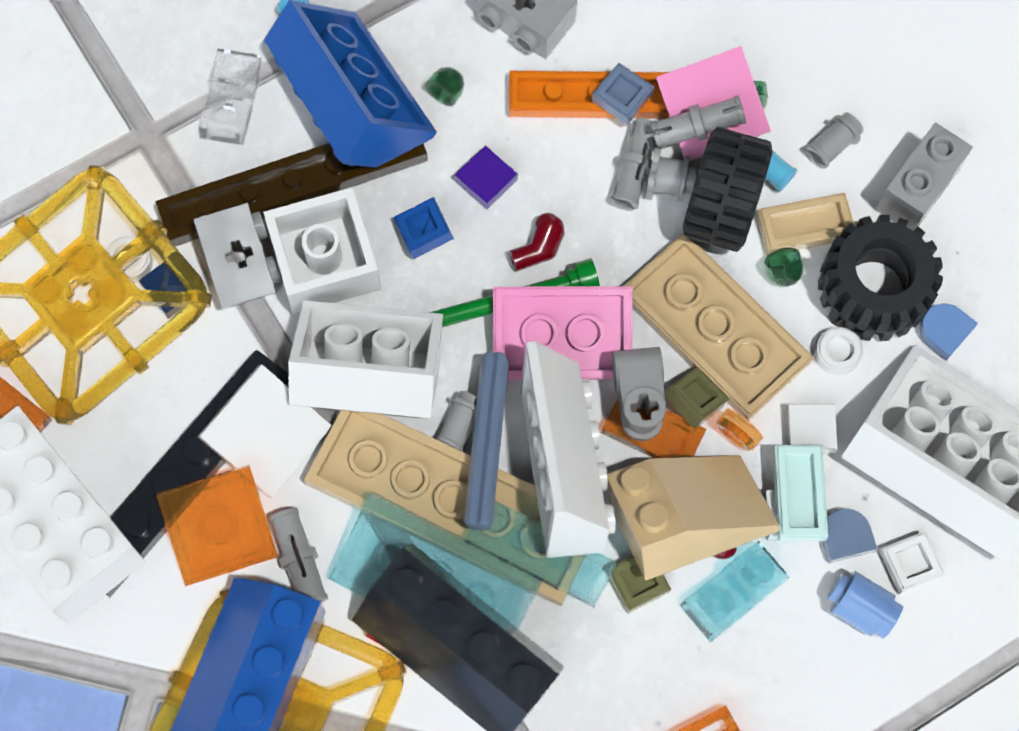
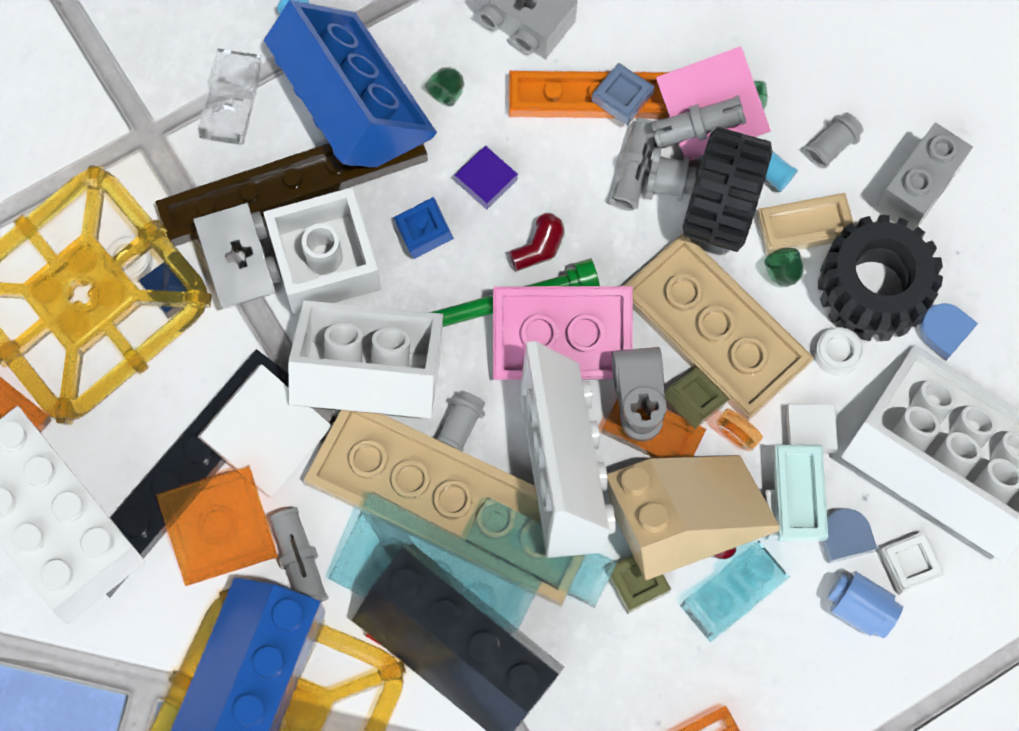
sand blue axle [464,352,509,530] -> none

